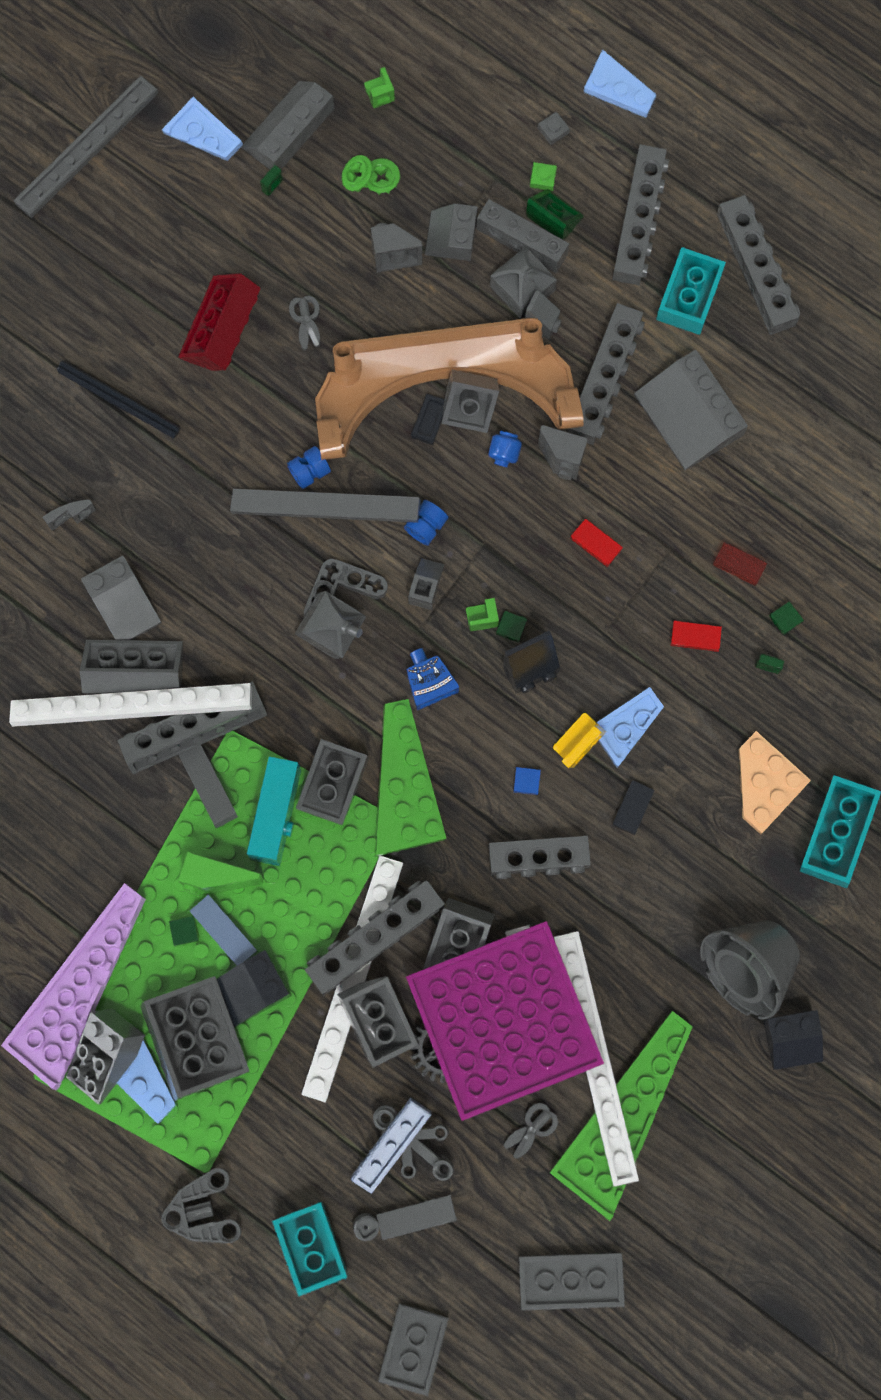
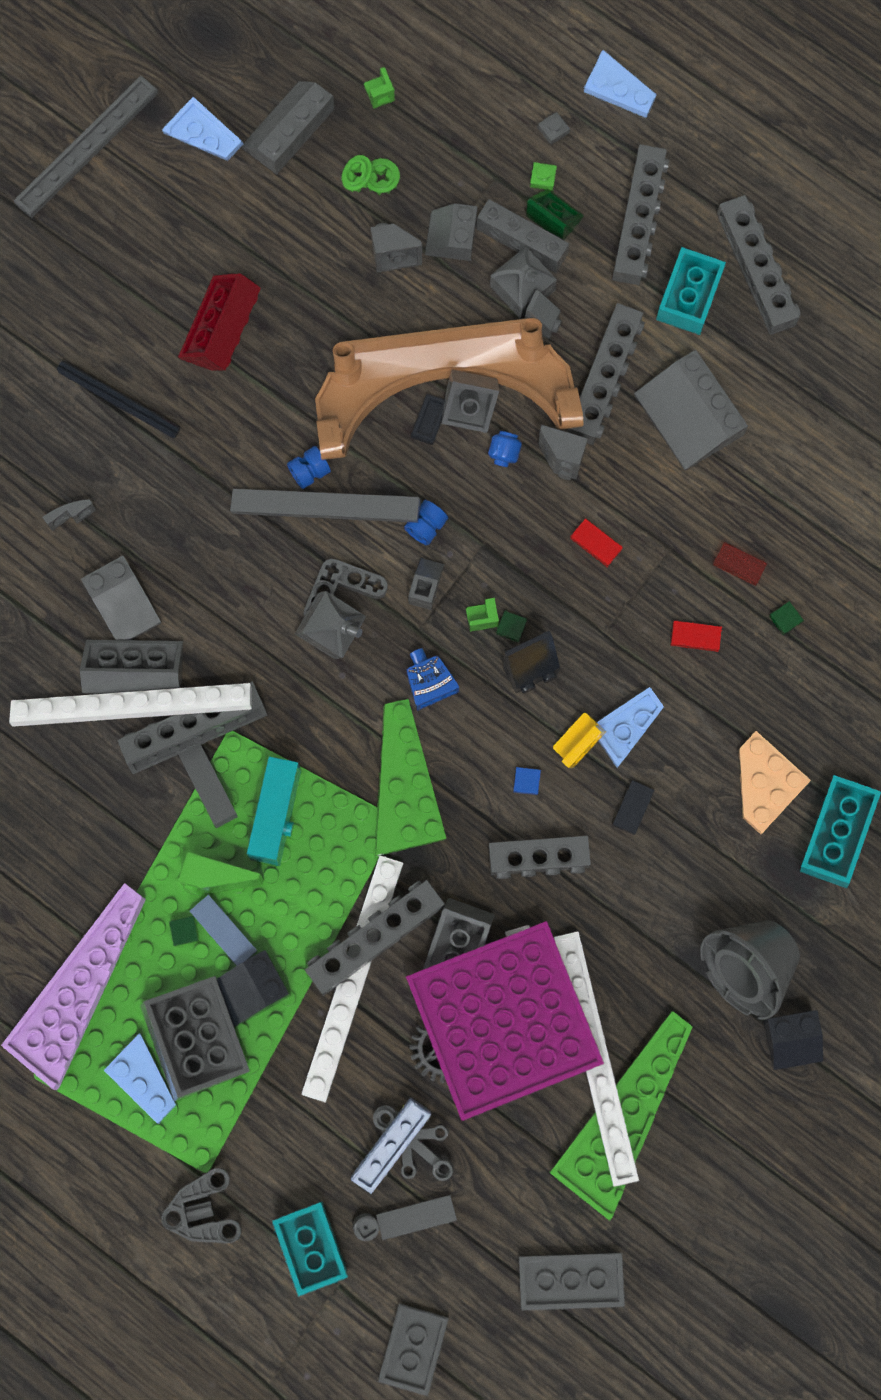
dark grey slope [66,1009,145,1105] -> none
dark green tile [260,165,283,196] -> none
dark grey piece [289,296,320,351] -> none
dark grey slope [296,739,369,825] -> none
dark grey slope [337,976,418,1067] -> none
dark grey piece [504,1103,558,1159] -> none
dark green tile [755,654,785,674] -> none

